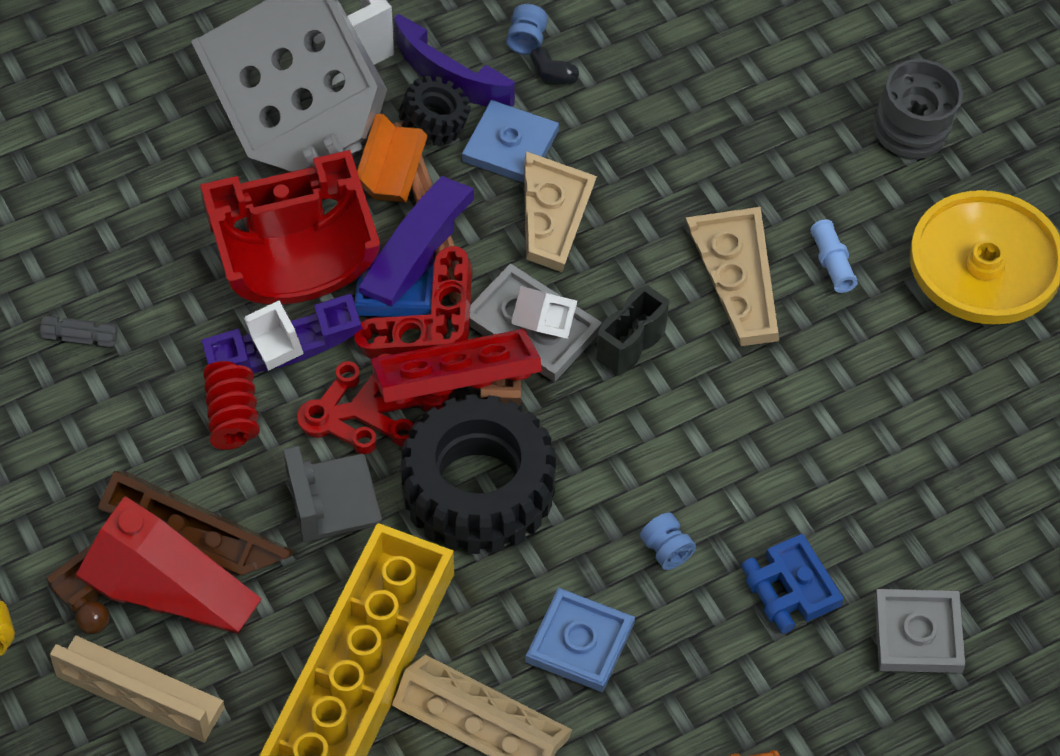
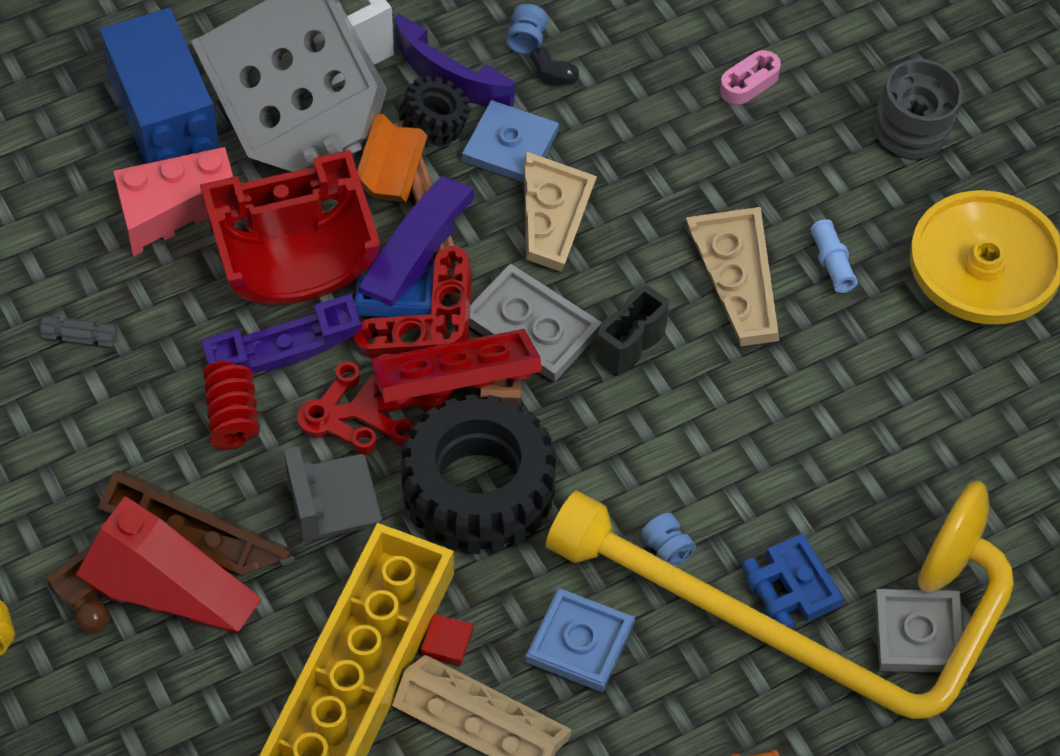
tan fence [50,635,225,743] -> none
white panel [244,300,304,371] -> none
white panel [512,286,577,339] -> none
none -> blue brick [99,8,219,164]
none -> coral wedge [113,147,233,257]
none -> red tile [421,614,473,667]
none -> yellow piece [545,480,1014,719]
none -> bright pink beam [720,50,781,105]

